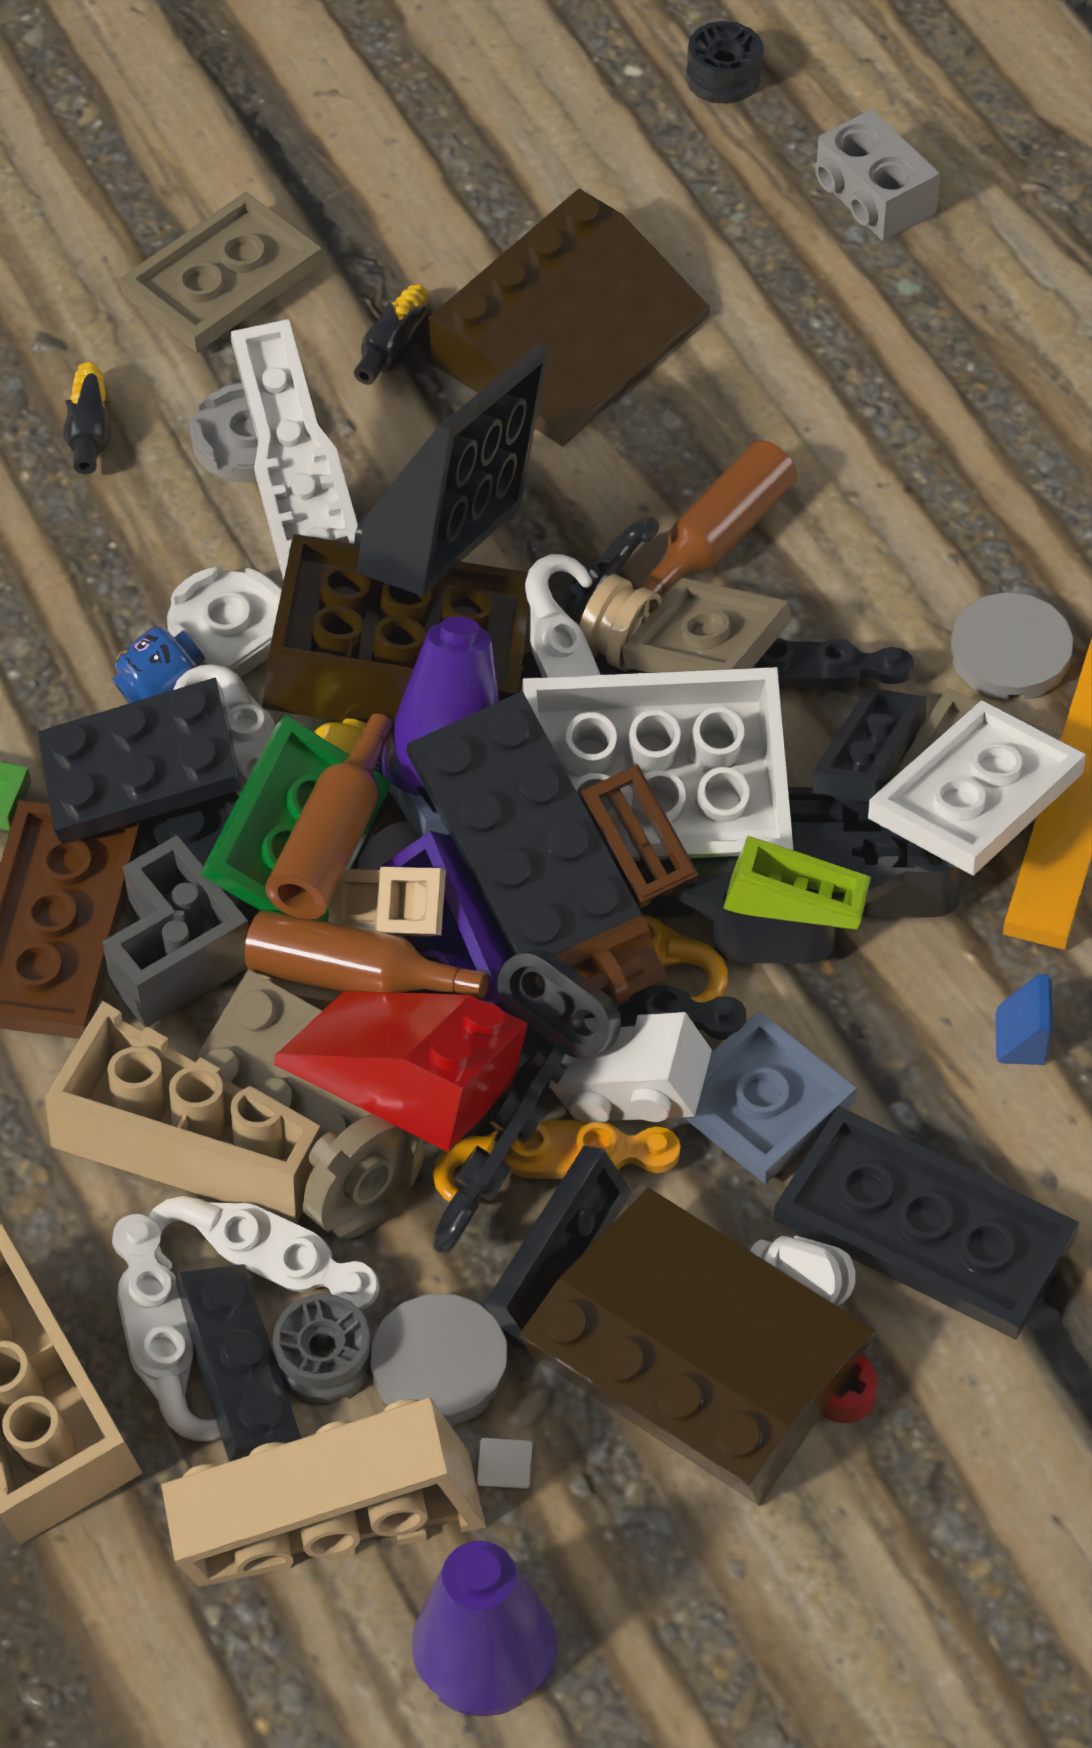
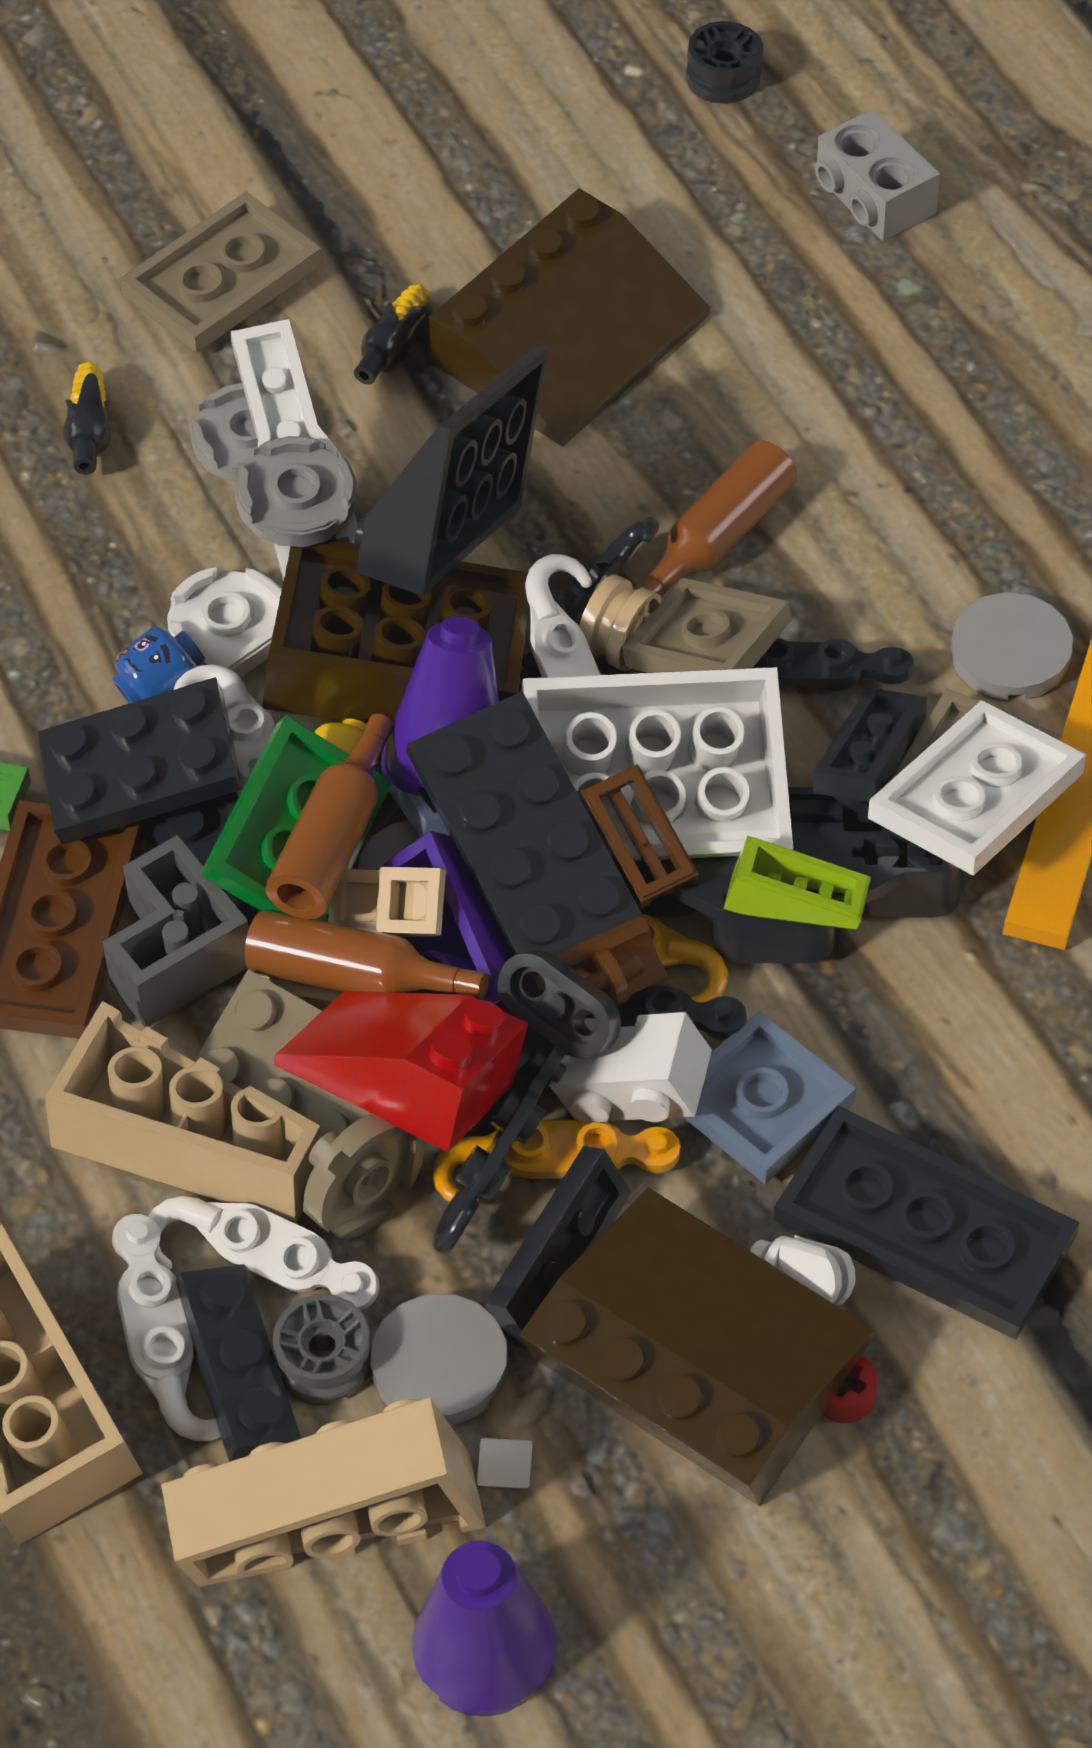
blue slope [995,974,1053,1065] -> none
none -> light grey tile [235,436,356,547]

